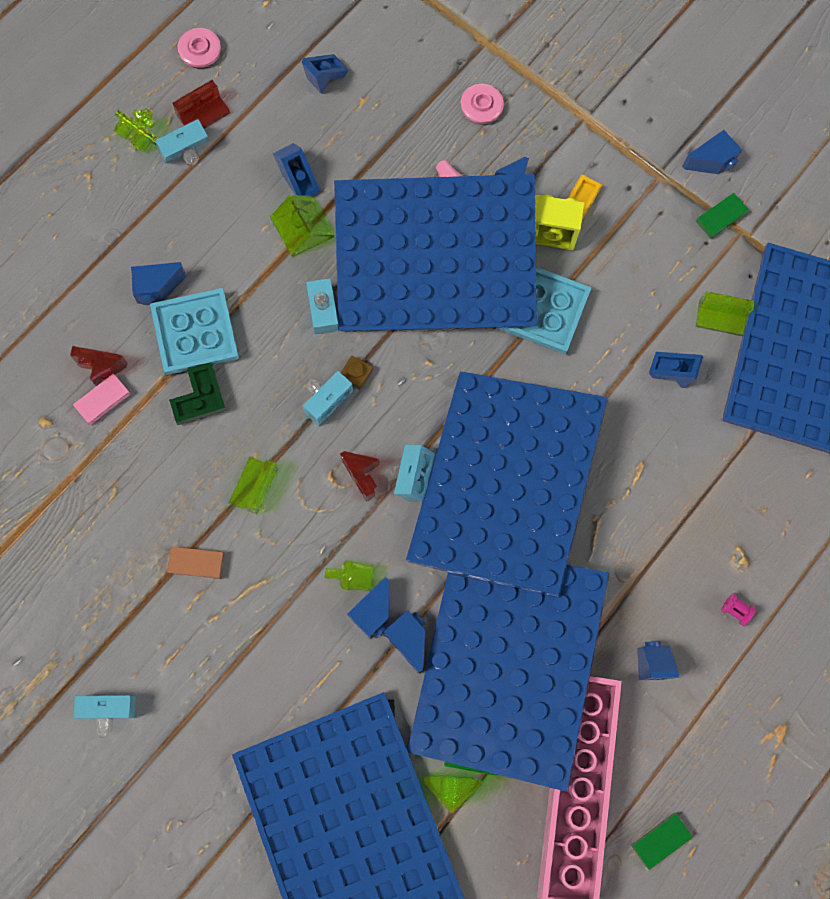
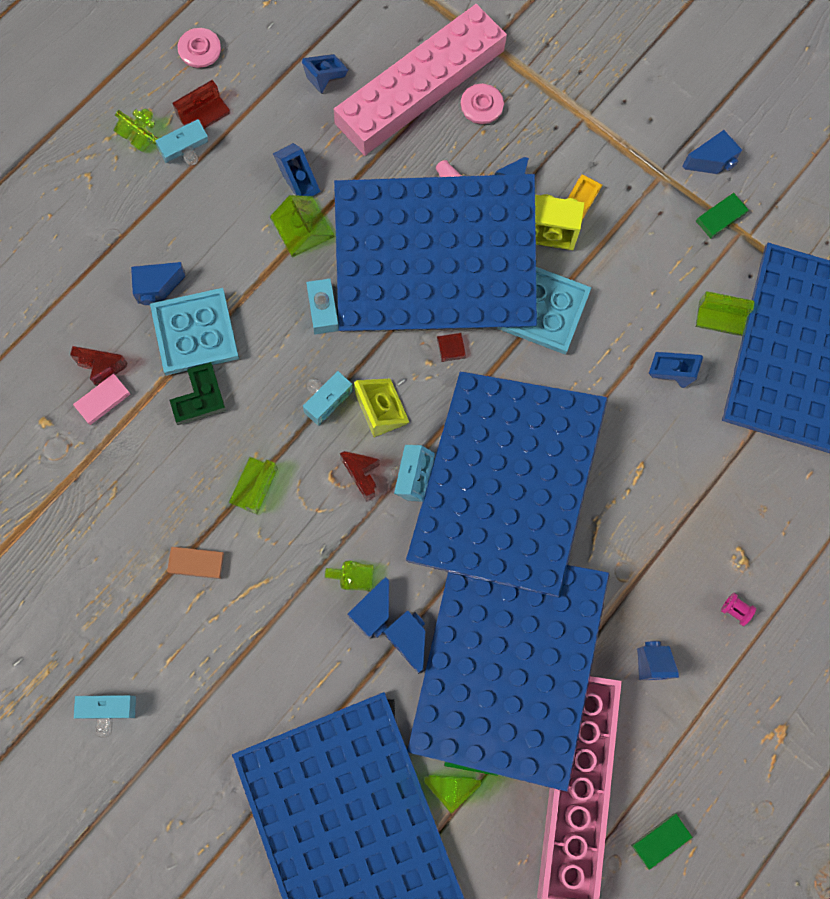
pearl gold plate [341,355,373,390] -> none
none -> bright pink brick [334,4,507,156]
none -> neon yellow slope [354,378,409,437]
none -> clear red tile [437,333,466,362]

